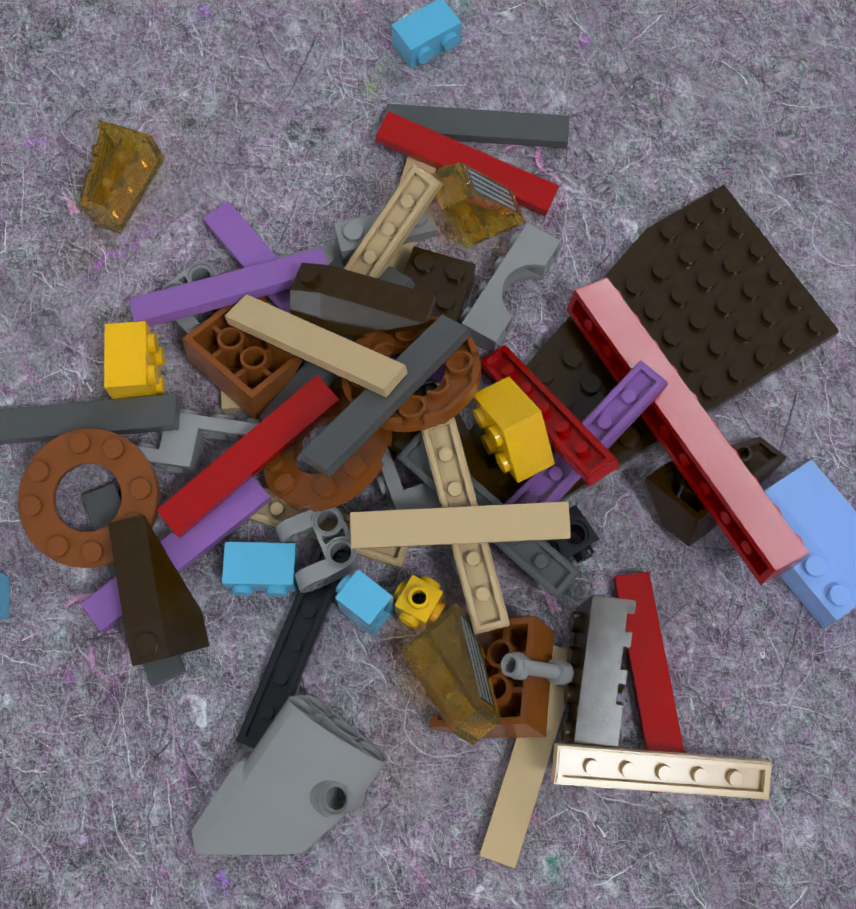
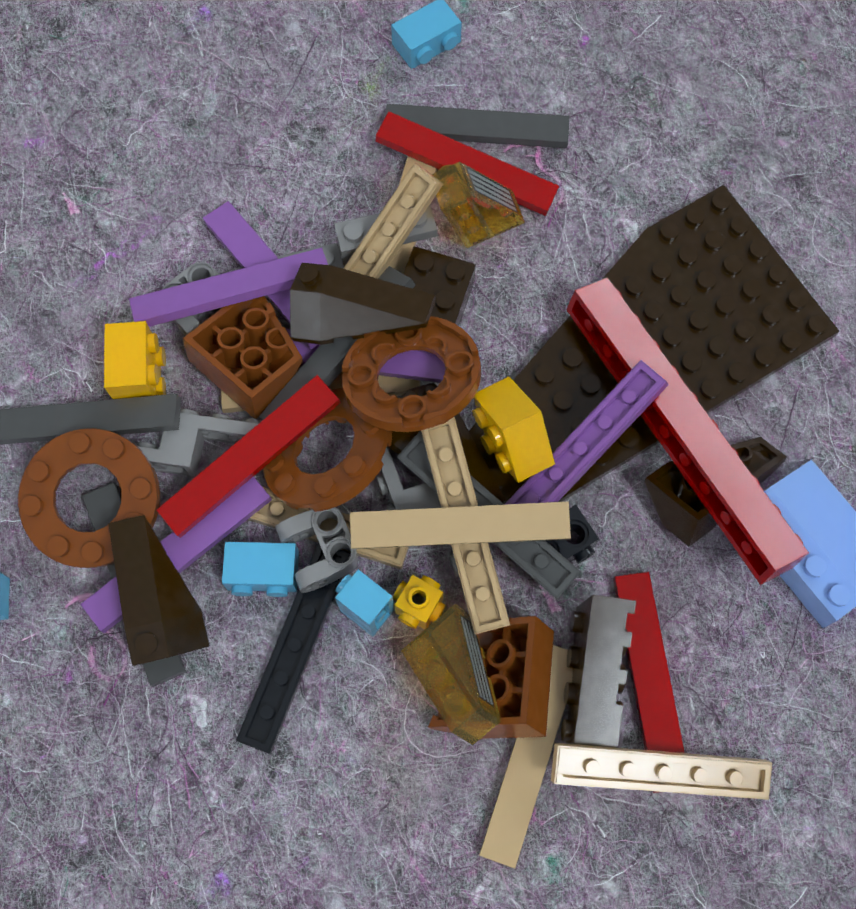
clear yellow wedge [79,120,165,234] -> none
light grey panel [191,695,387,855] -> none
tan tile [225,294,408,398] -> none
dark grey tile [300,314,470,478] -> none
light grey arch [459,223,561,353] -> none
red tile [480,345,619,487] -> none
light grey bar [501,652,574,685] -> none

